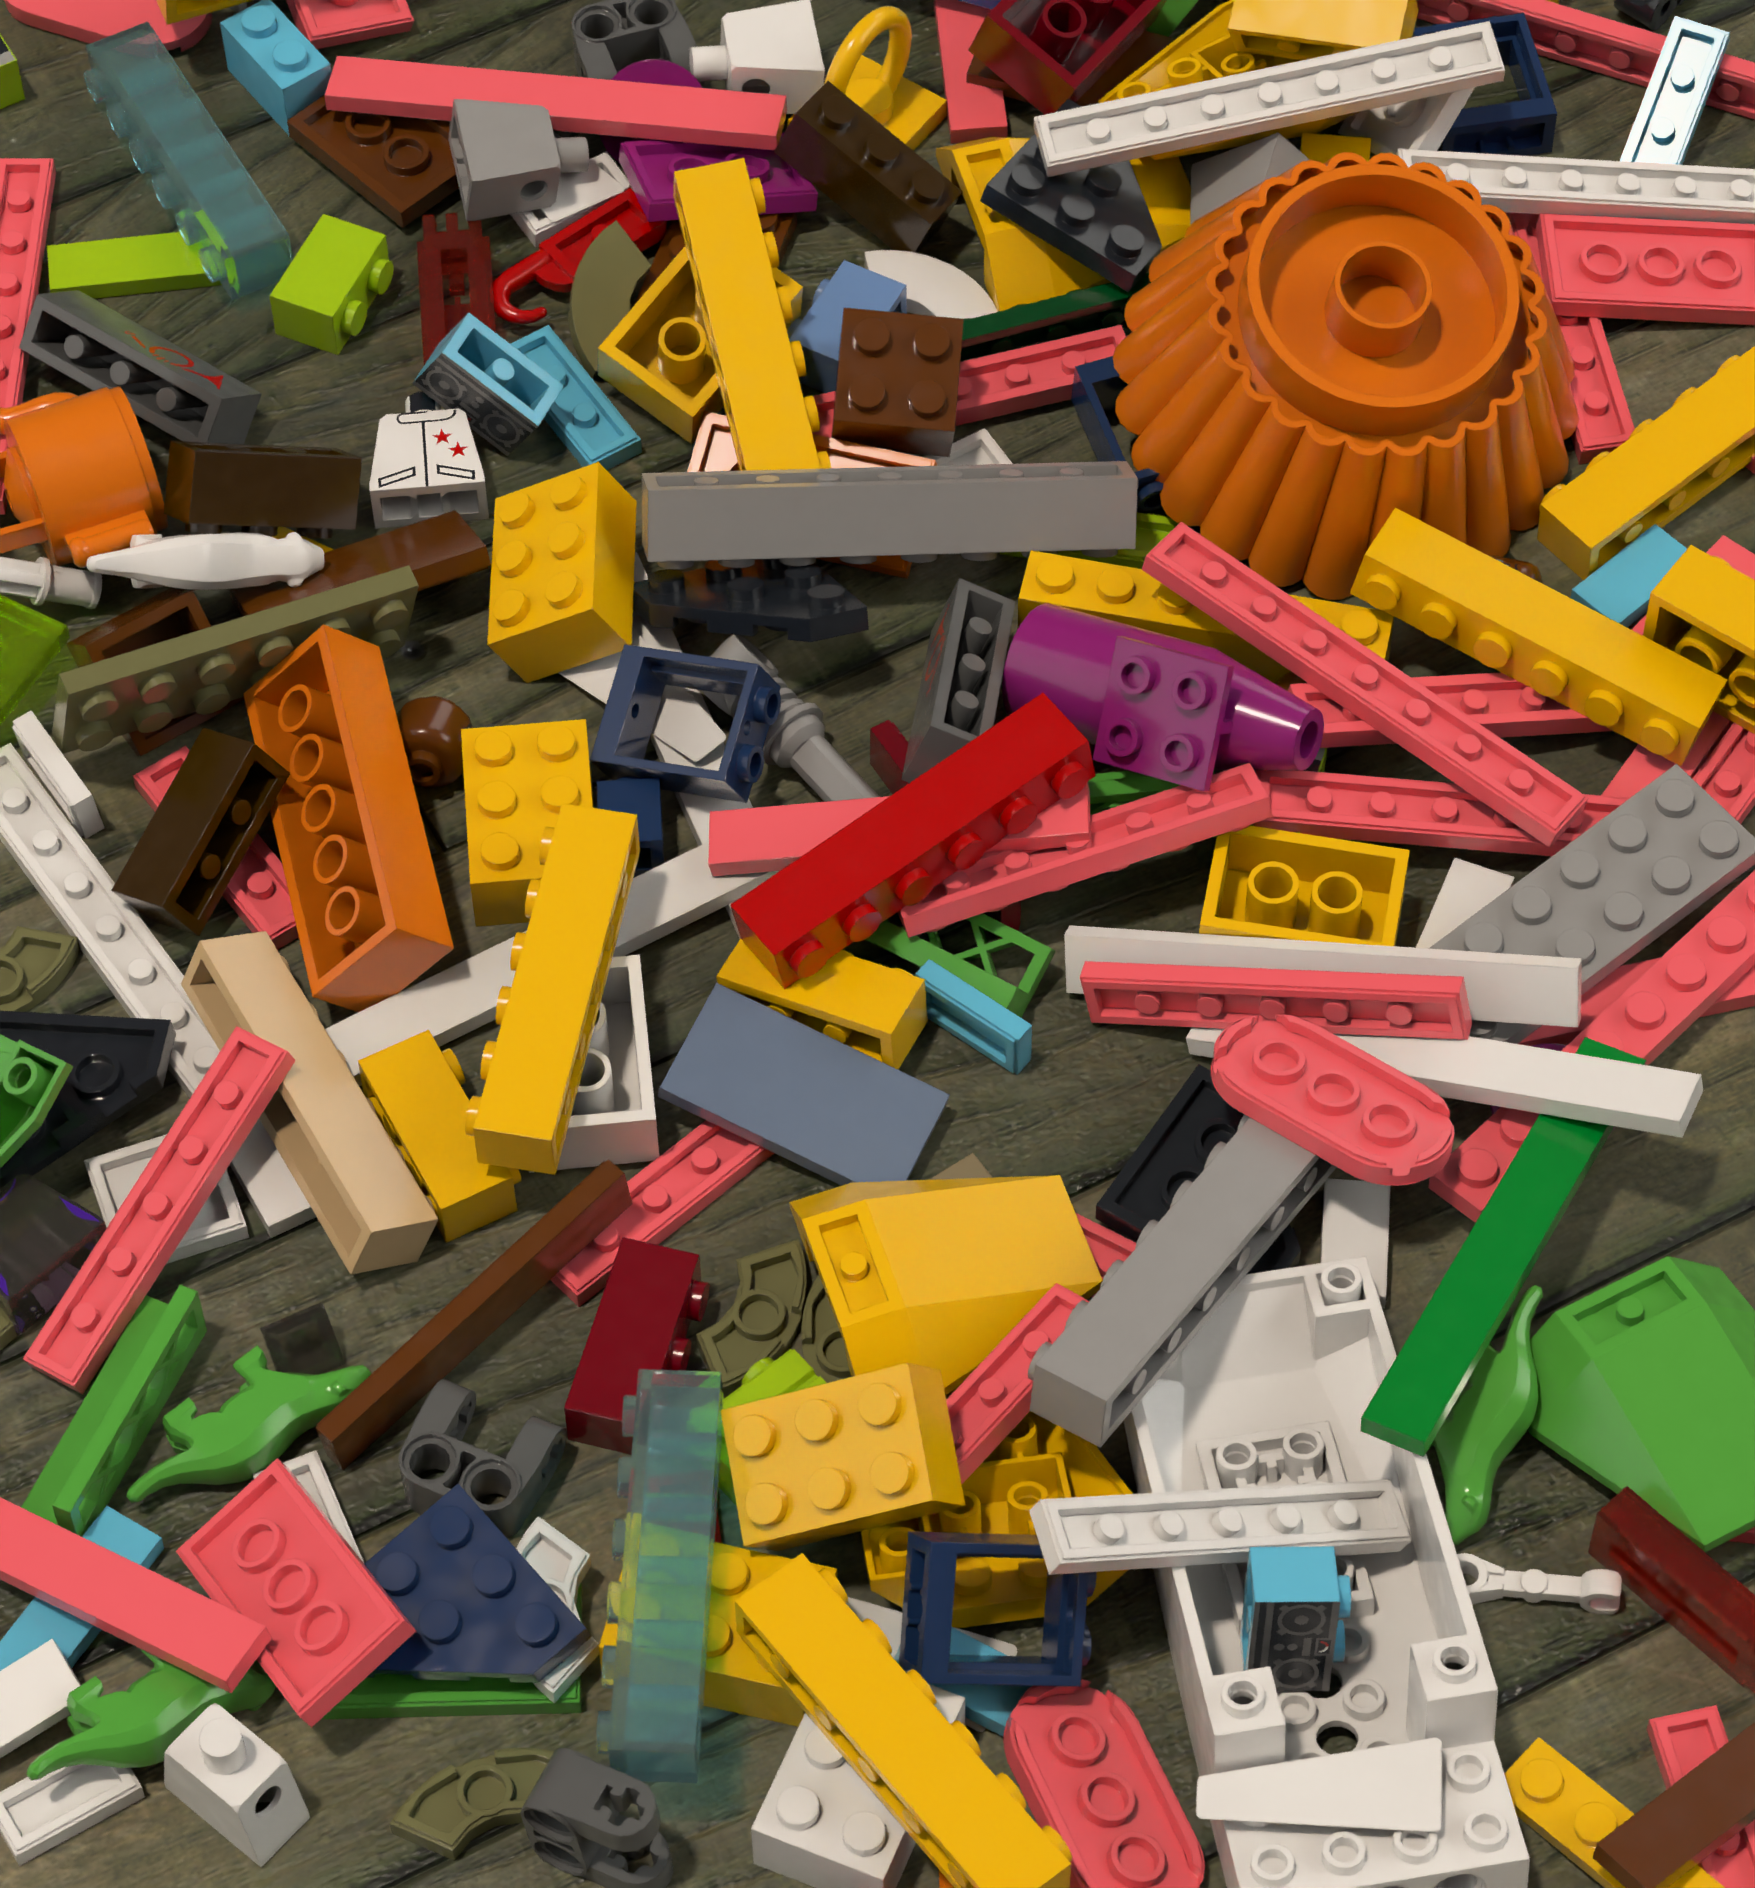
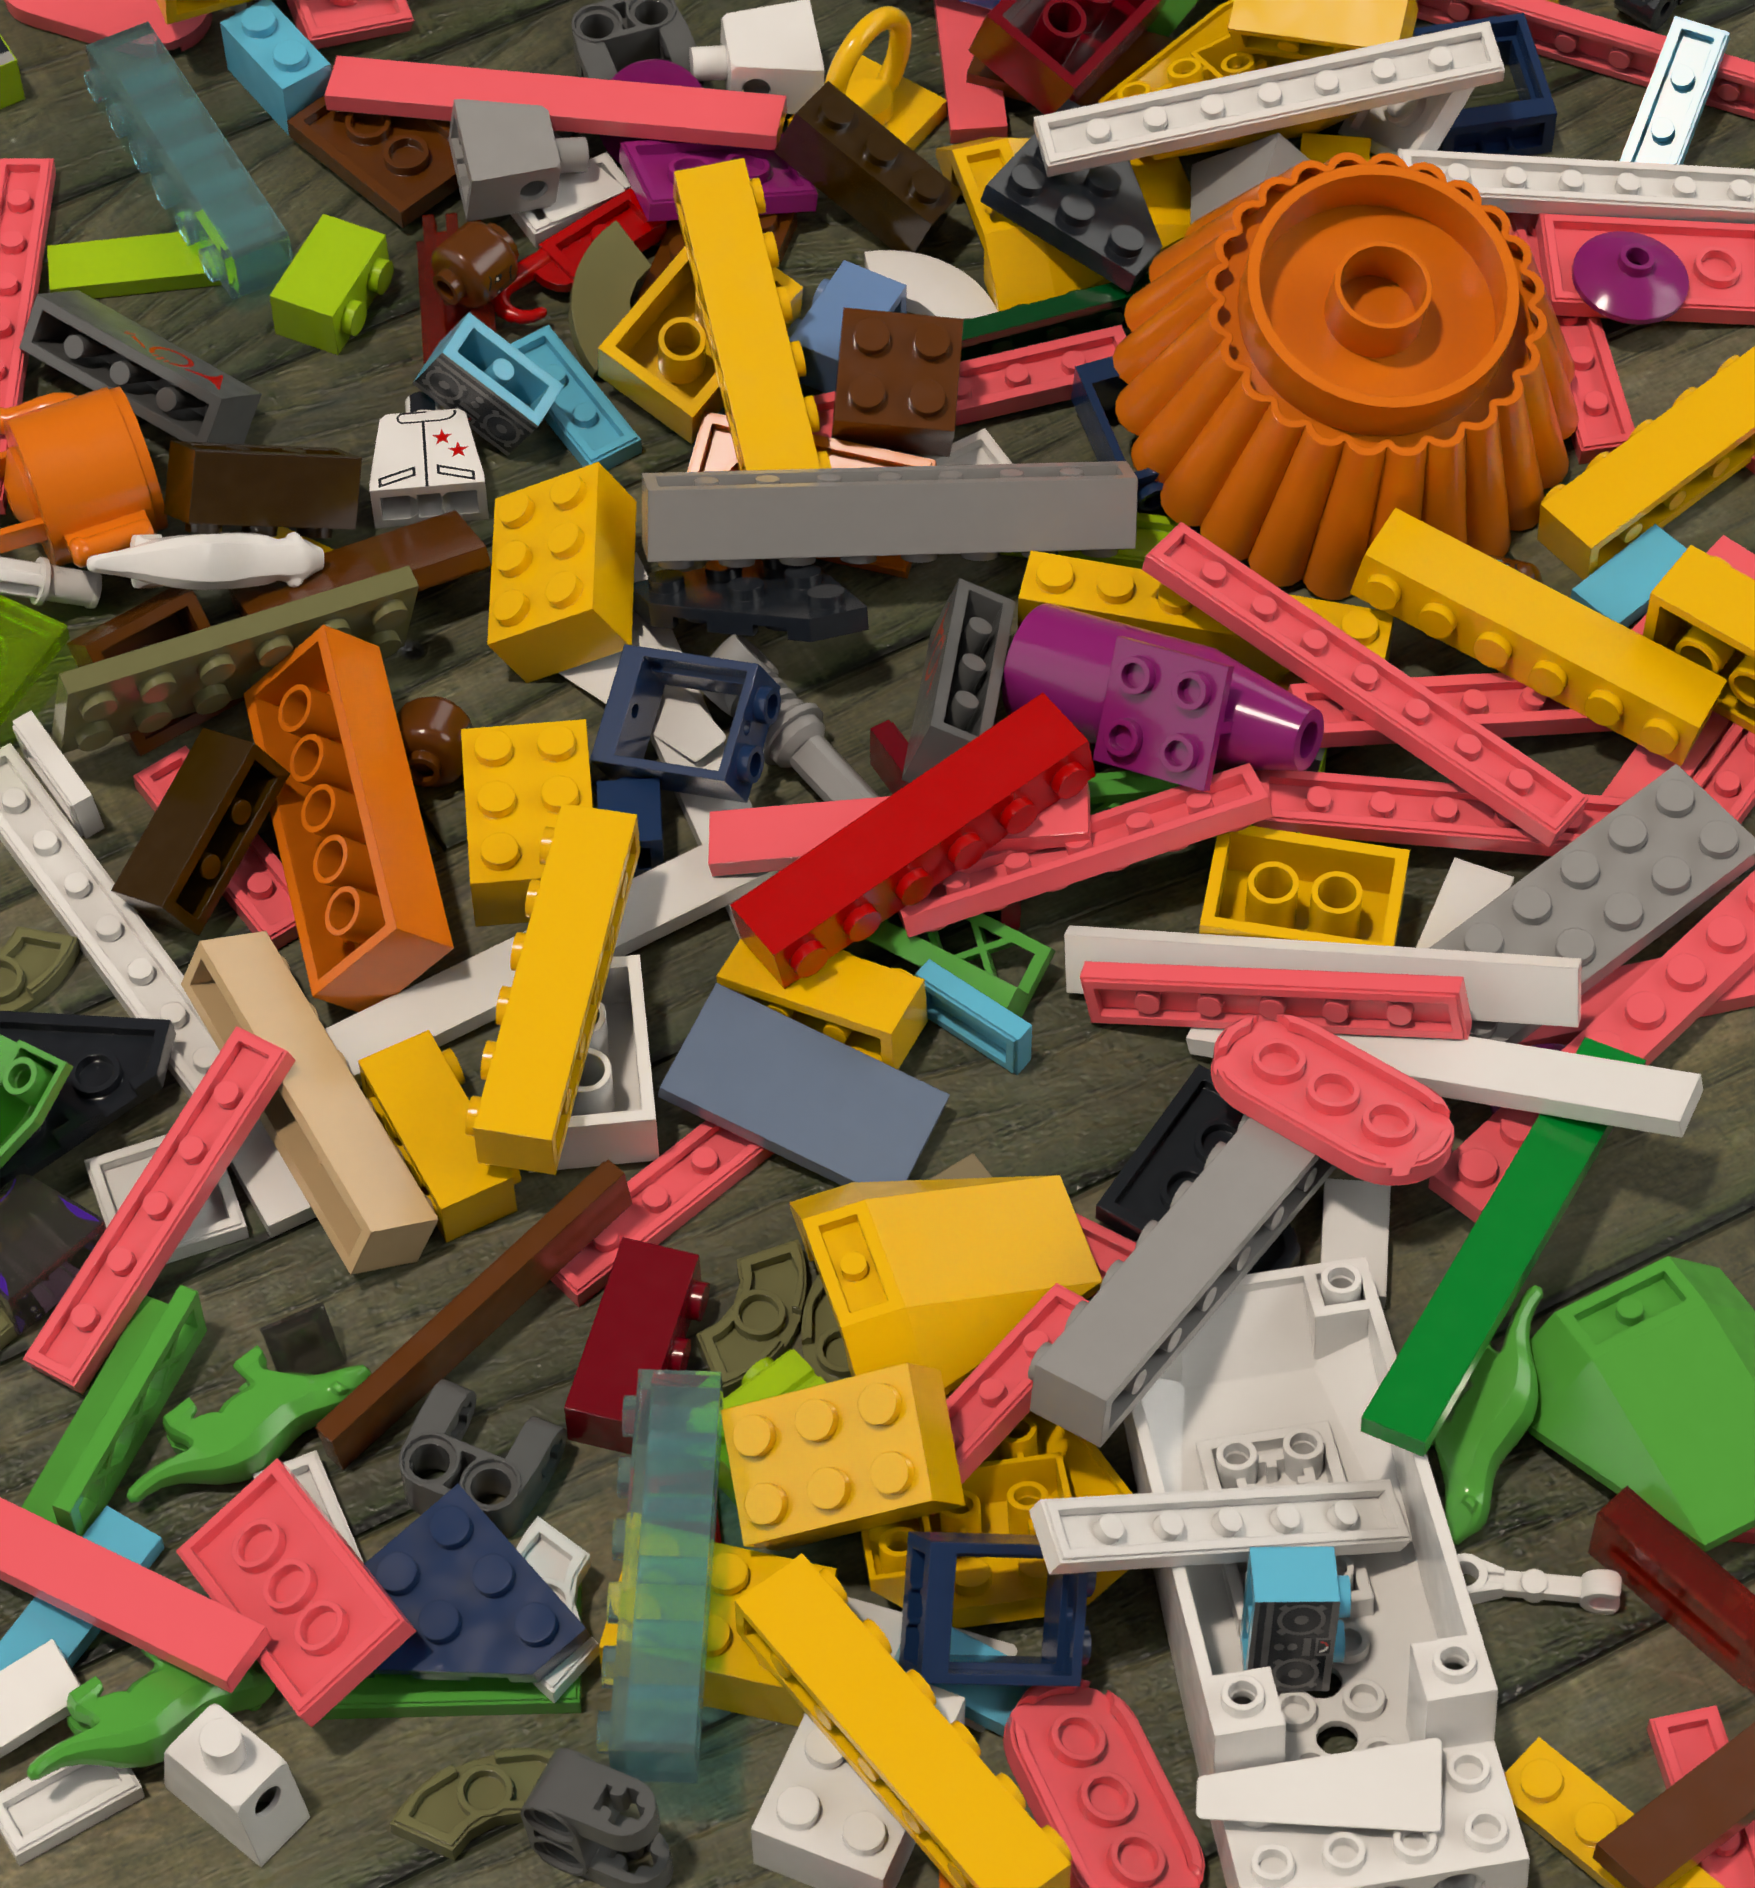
none -> reddish brown head [431,221,519,309]
none -> magenta dish [1572,231,1689,325]

